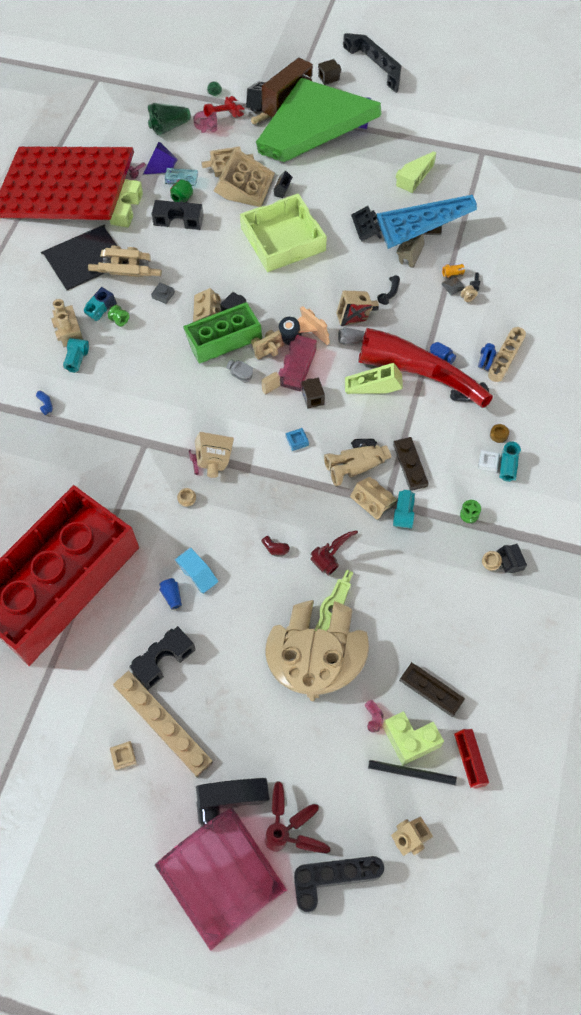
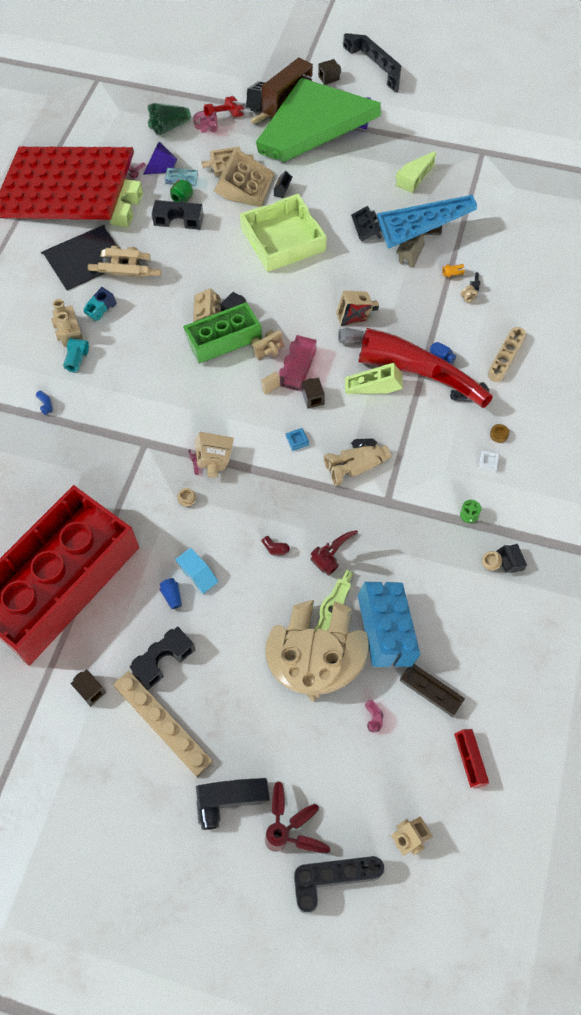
bright green wheel [108,305,130,327] -> none
tan tile [110,741,137,770] -> none
dark grey plate [151,283,175,304] -> none
clear pink windscreen [155,807,287,951] -> none
clear green plate [207,81,222,96] -> none
light grey arm [226,359,253,383] -> none
light nougat plate [279,306,330,346] -> none
tan bracket [350,477,397,520] -> none
black bar [368,760,457,785] -> none
black piece [377,275,400,305] -> none
yellowish green brick [383,711,444,766] -> none
dark brown plate [393,437,429,491] -> none
teal piece [393,490,415,529] -> none
dark grey slope [442,276,465,295] -> none
blue arm [478,343,496,370] -> none
teal piece [499,441,521,482] -> none
none -> dark brown brick [70,669,107,707]
none -> dark azure piece [358,582,421,667]

